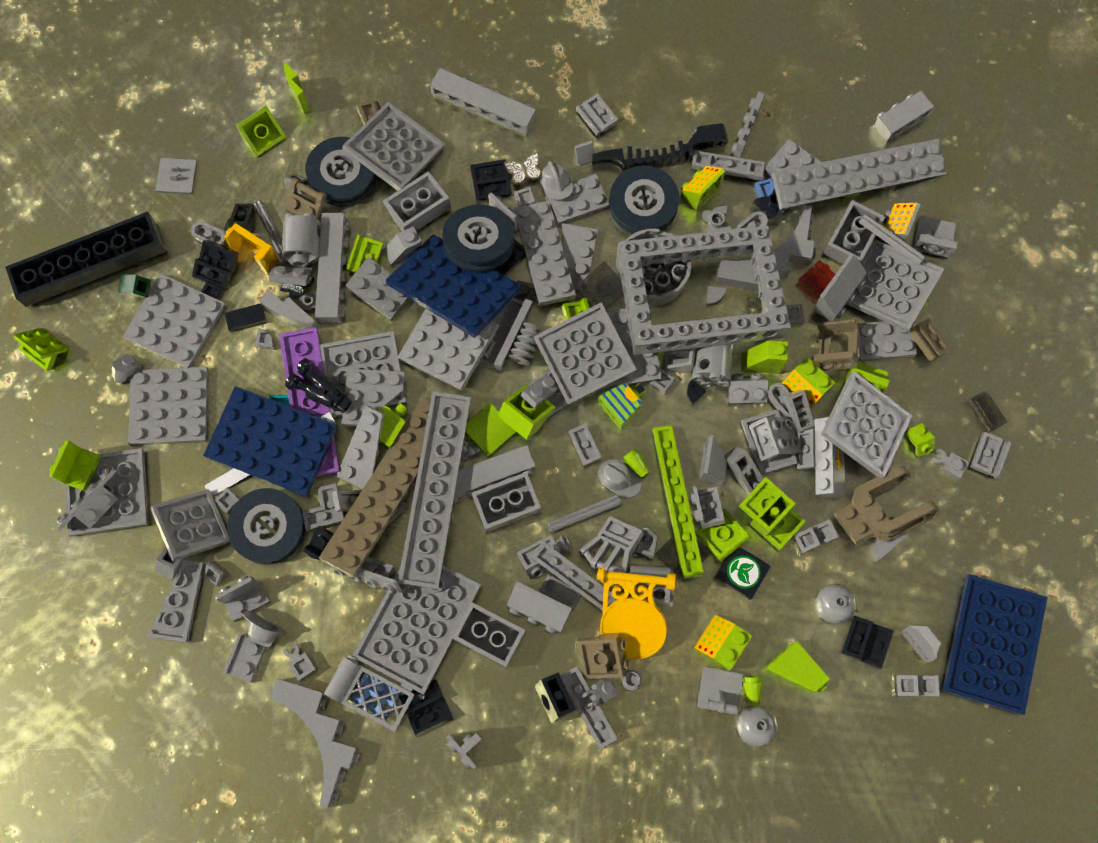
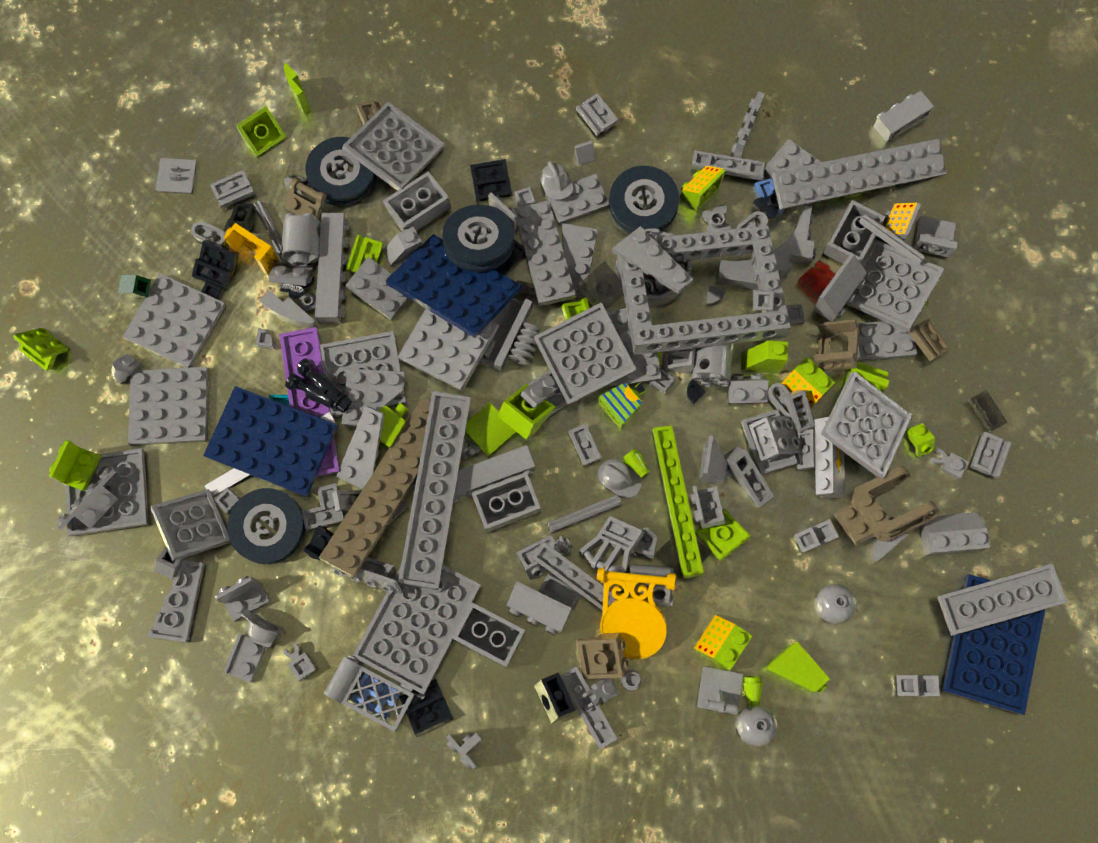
black brick [5,211,167,307] -> none
light grey slope [203,561,230,587] -> none
black tile [225,303,266,332] -> none
light grey arch [270,678,360,808] -> none
light grey brick [430,68,536,136] -> none
dark tan animal [504,152,541,185] -> none
black piece [592,123,728,171] -> none
slope [714,547,771,600] -> none
lime bracket [738,477,806,550] -> none
black slope [842,615,894,670] -> none
light grey slope [900,625,941,663] -> none
none -> light grey plate [210,170,255,209]
none -> light grey wing [611,226,693,294]
none -> light grey slope [753,290,775,311]
none -> light grey slope [919,512,991,556]
none -> light grey plate [937,564,1067,636]

